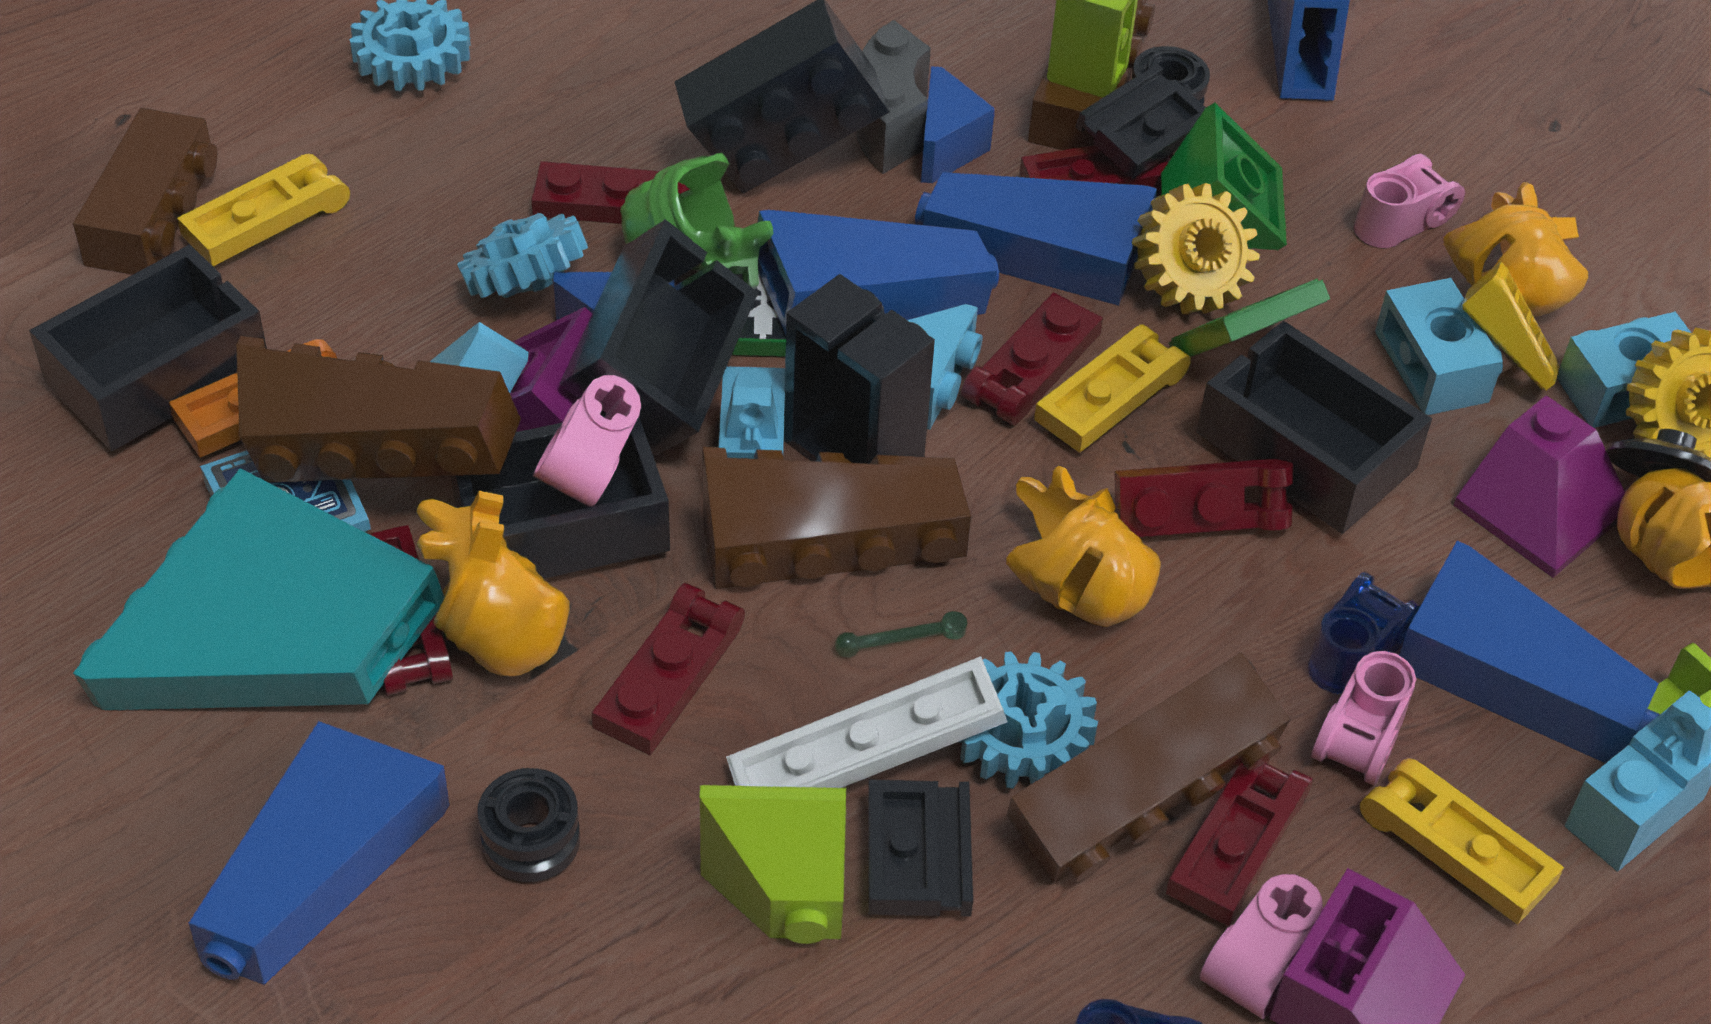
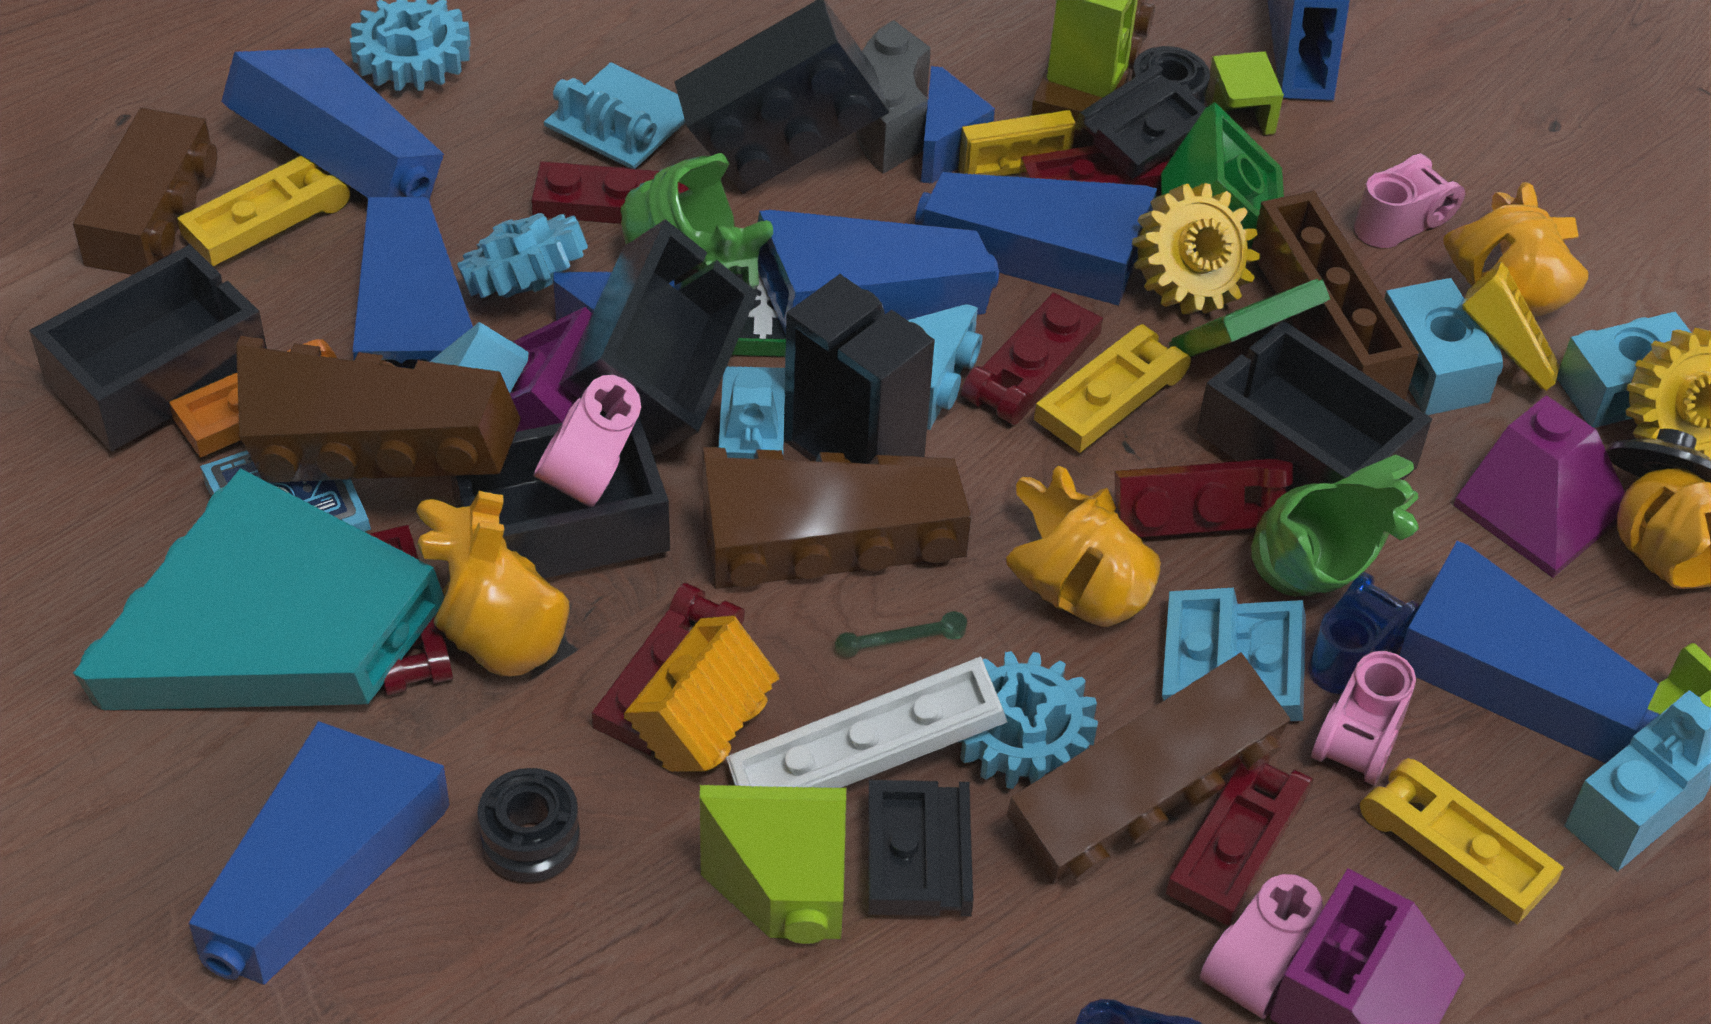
none -> blue slope [221,48,444,200]
none -> blue slope [353,197,473,369]
none -> medium azure hinge [544,62,685,169]
none -> light orange brick [624,616,780,772]
none -> yellow plate [958,110,1076,176]
none -> medium azure slope [1162,588,1306,721]
none -> lime panel [1205,51,1284,135]
none -> reddish brown brick [1251,190,1419,400]
none -> bright green piece [1251,455,1419,597]

